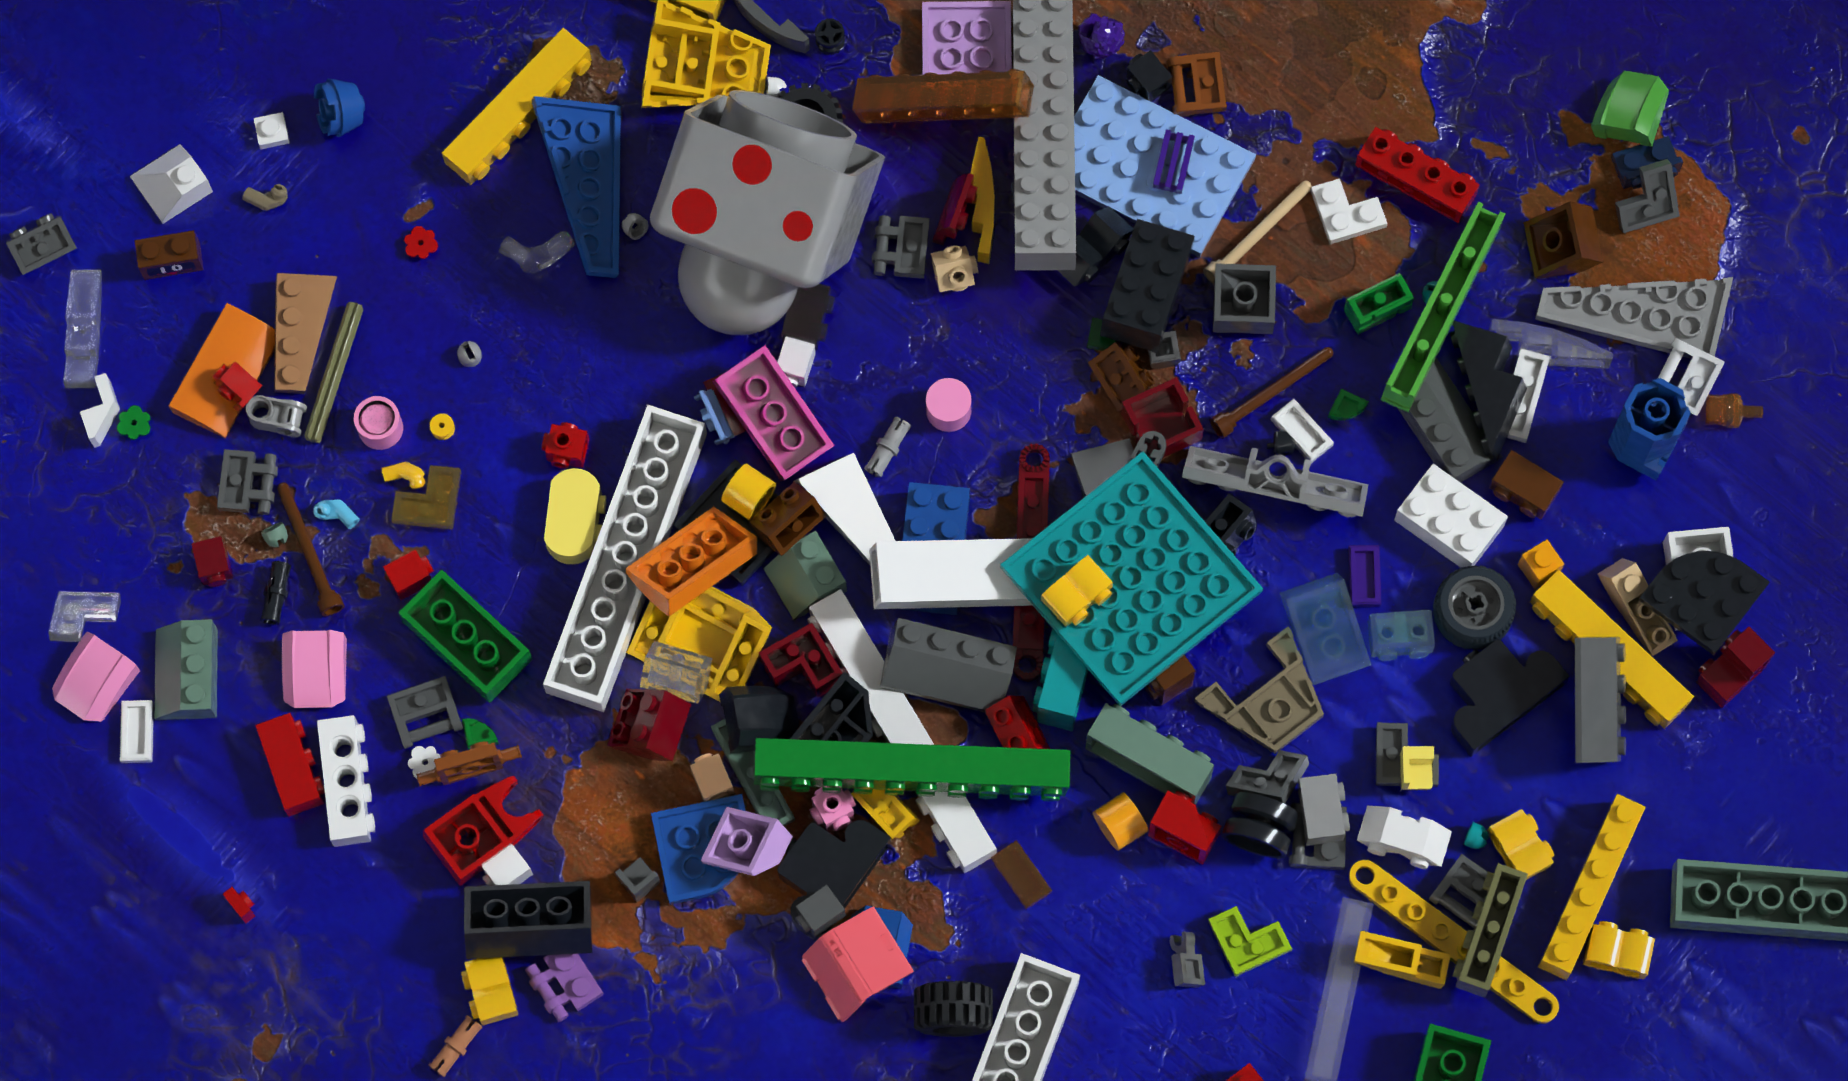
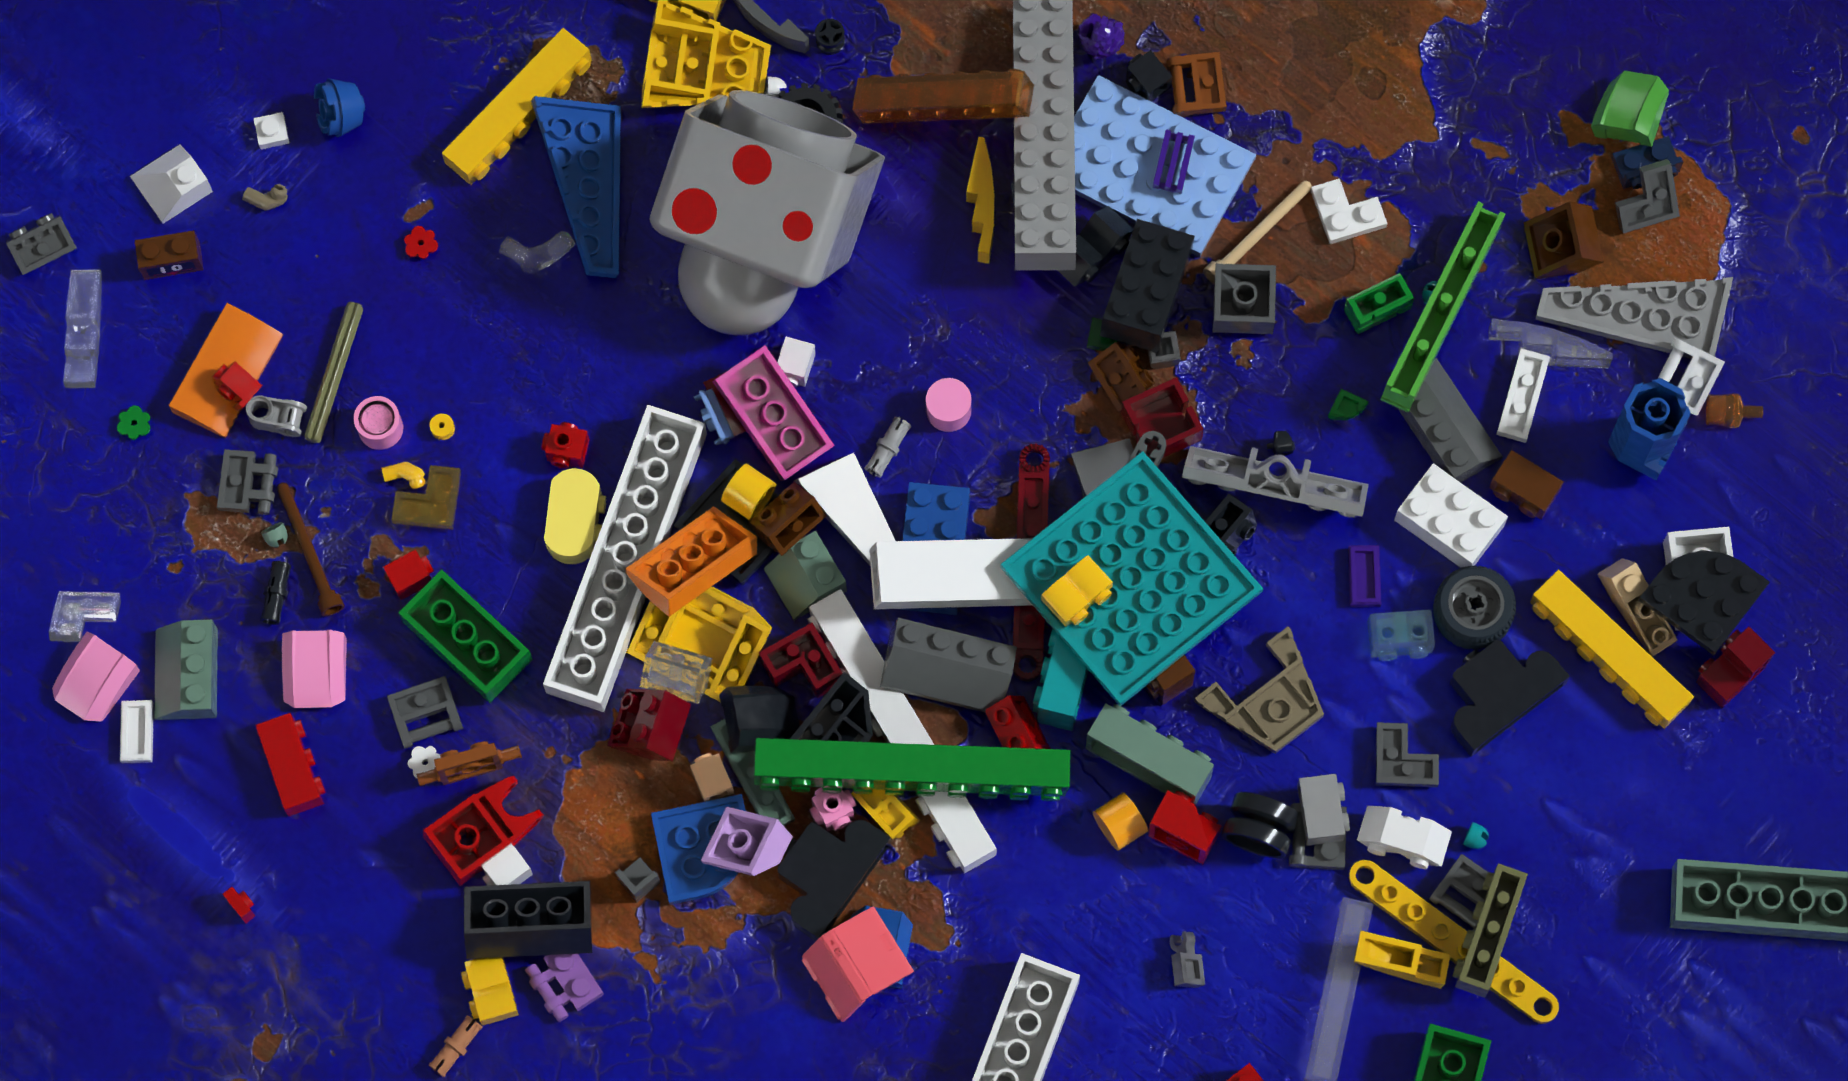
white slope [80,373,120,448] -> none
dark red brick [191,536,233,587] -> none
medium nougat wing [274,273,337,394] -> none
medium azure arm [313,499,360,529] -> none
white brick [317,715,375,847] -> none
light grey hinge [457,341,482,367] -> none
green tile [462,718,499,750] -> none
light grey hinge [622,213,648,240] -> none
clear smoke brick [781,284,835,350] -> none
dark grey brick [795,885,846,937] -> none
dark grey plate [872,215,930,279] -> none
black tyre [914,981,993,1037] -> none
lavender plate [922,1,1012,89] -> none
tan brick [931,246,978,292] -> none
dark red slope [933,173,978,246] -> none
clear orange tile [991,840,1052,910] -> none
lime plate [1208,906,1292,977] -> none
reddish brown piece [1209,347,1334,439] -> none
dark grey plate [1226,750,1309,804] -> none
white tile [1271,399,1334,463] -> none
clear light blue slope [1280,573,1371,685] -> none
red brick [1355,126,1480,223] -> none
light yellow panel [1400,746,1434,790] -> none
black slope [1449,321,1527,461] -> none
yellow brick [1487,809,1554,880] -> none
light orange brick [1518,539,1564,589] -> none
yellow brick [1538,794,1646,980] -> none
dark grey slope [1575,637,1626,763] -> none
yellow brick [1583,921,1655,979] -> none

